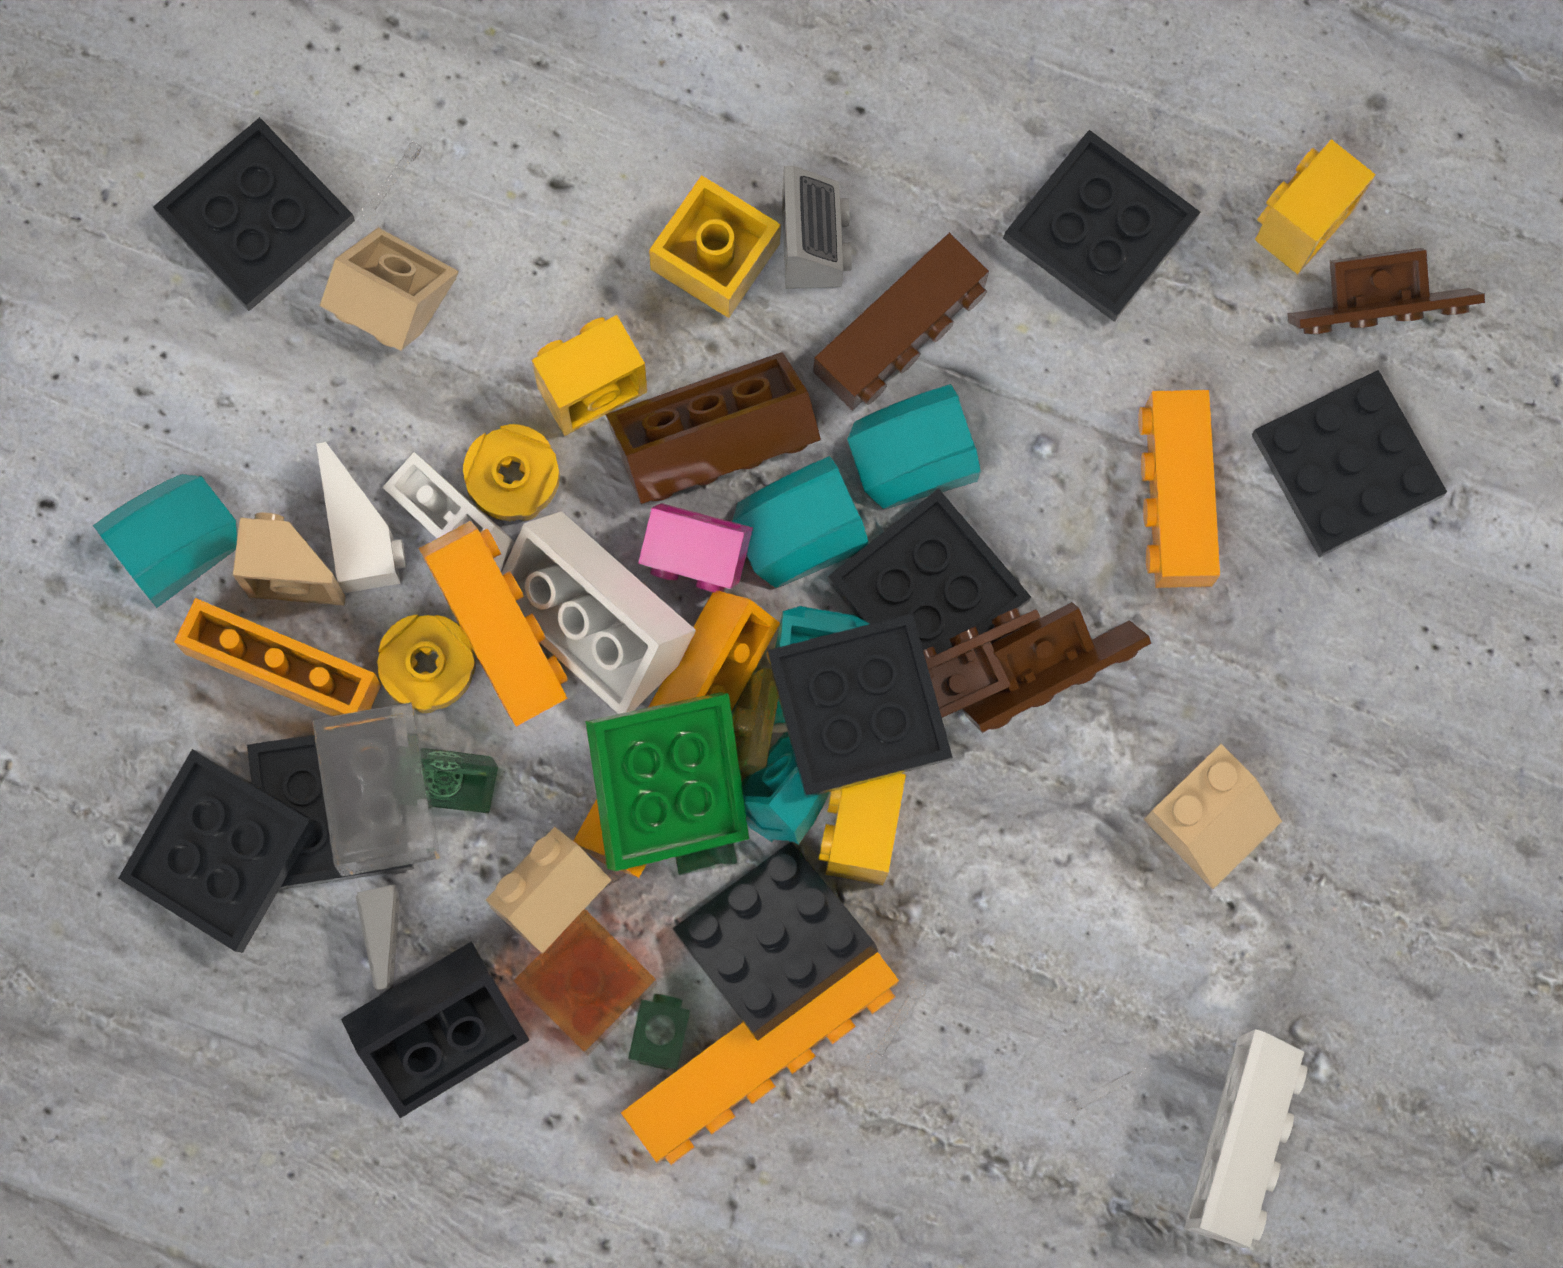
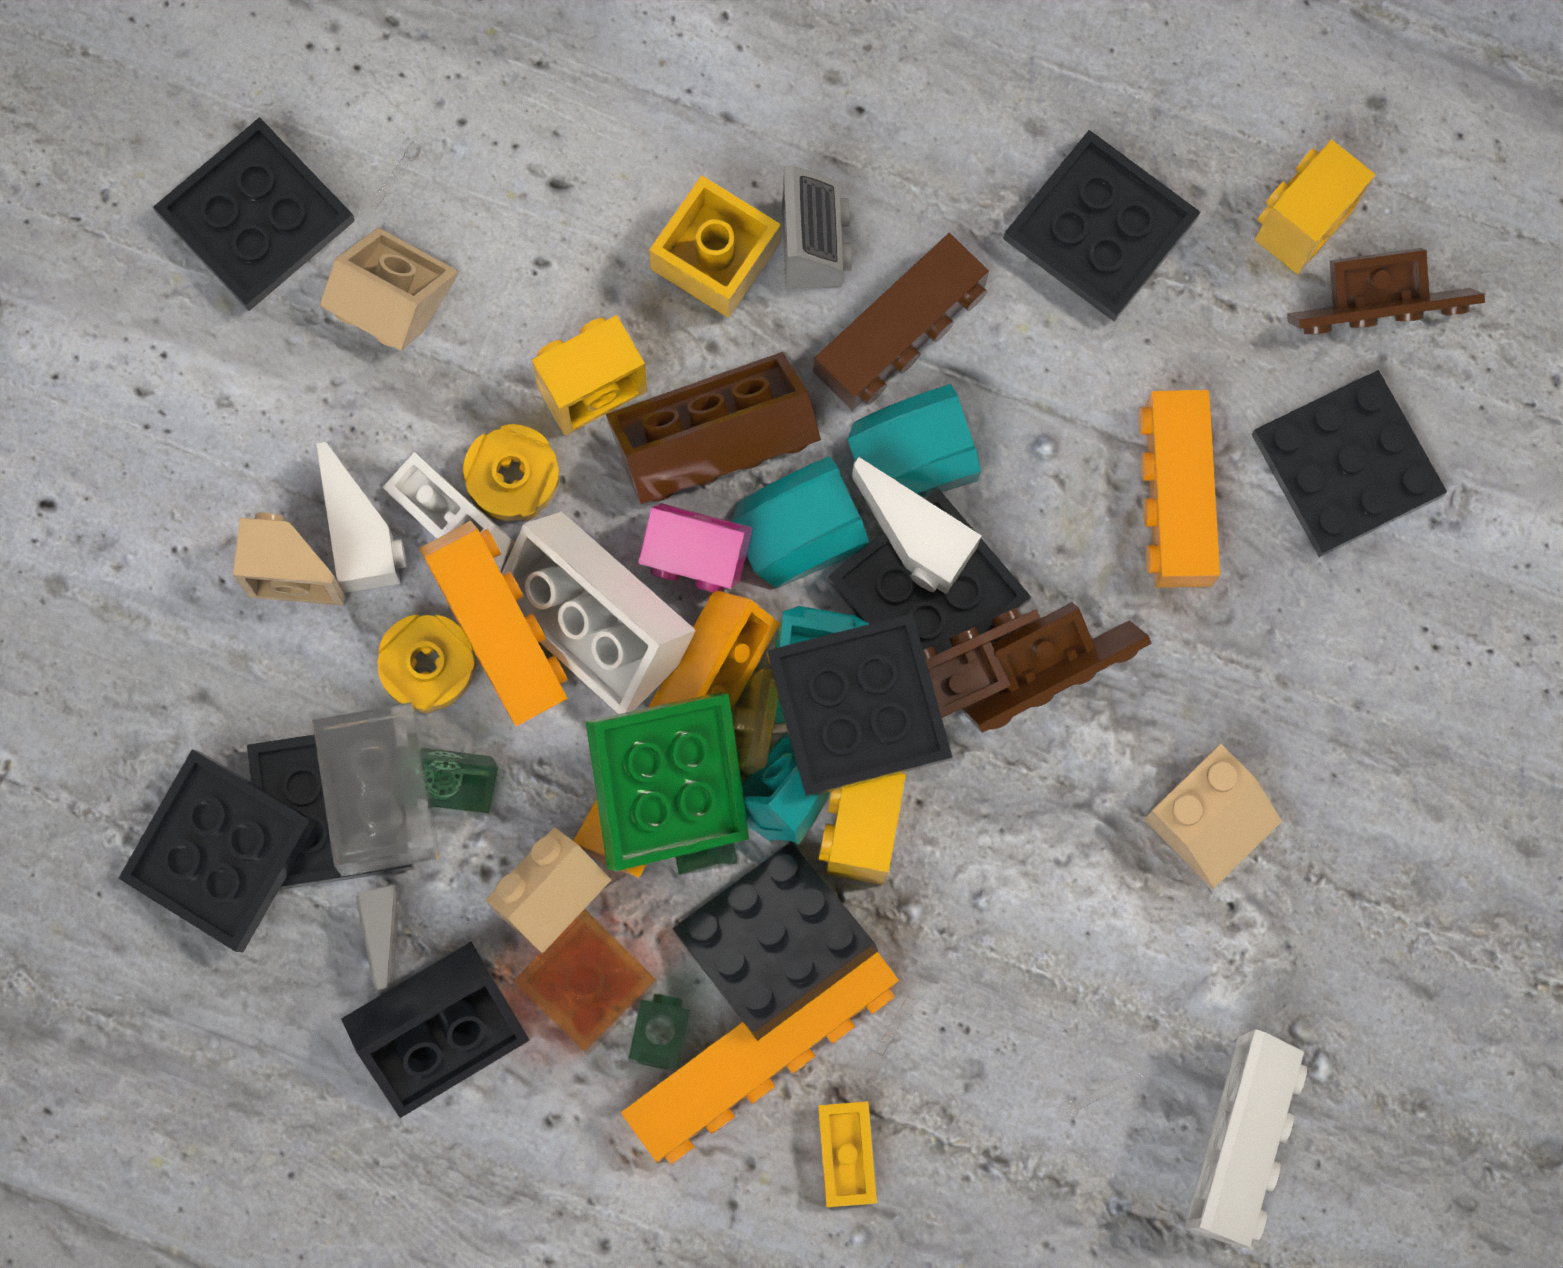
teal slope [93,474,237,608] -> none
light orange brick [174,598,381,728] -> none
none -> yellow plate [818,1101,877,1208]
none -> white slope [852,457,982,594]

